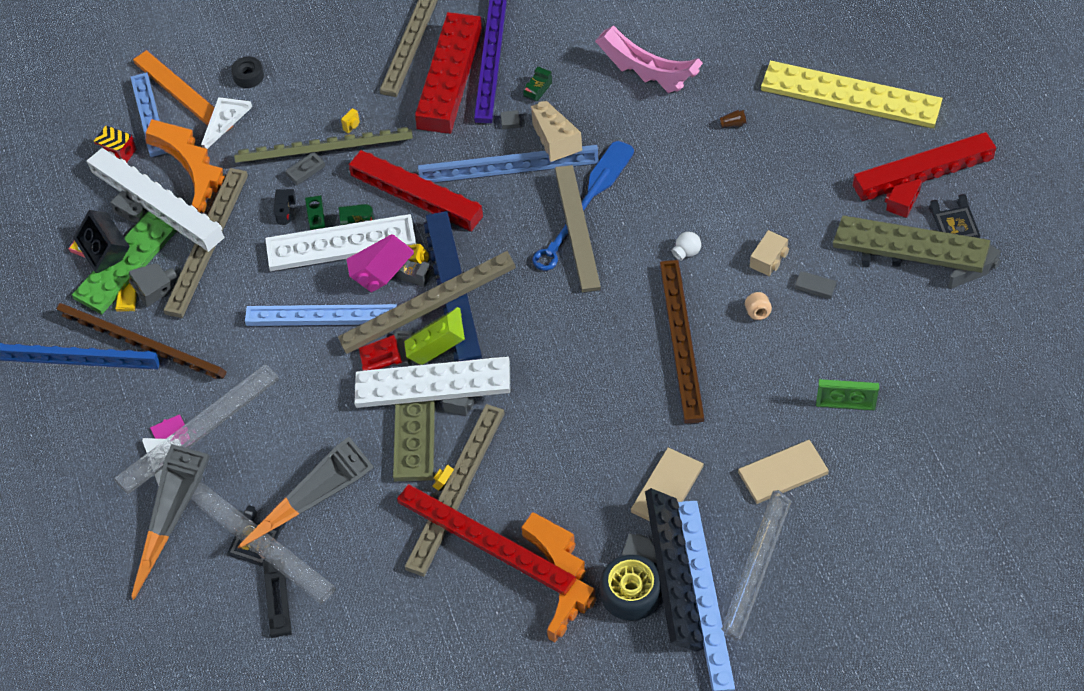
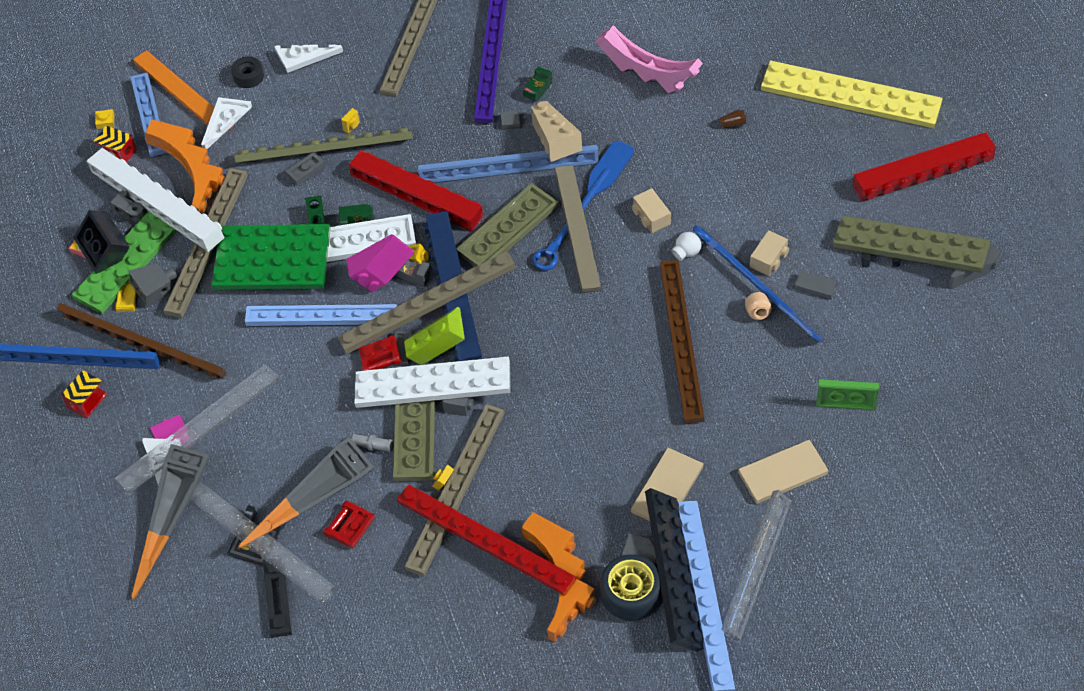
black leg [274,189,296,225] -> none
red brick [415,12,482,134] -> none
red slope [885,179,922,218] -> none
black flag [929,194,981,238] -> none
none -> piece [61,371,107,419]
none -> yellow plate [95,109,114,129]
none -> green plate [212,224,331,290]
none -> white wing [274,45,343,73]
none -> red plate [322,500,375,549]
none -> light grey pin [352,434,393,452]
none -> olive plate [456,183,559,267]
none -> tan brick [632,188,671,233]
none -> blue piece [693,225,824,342]

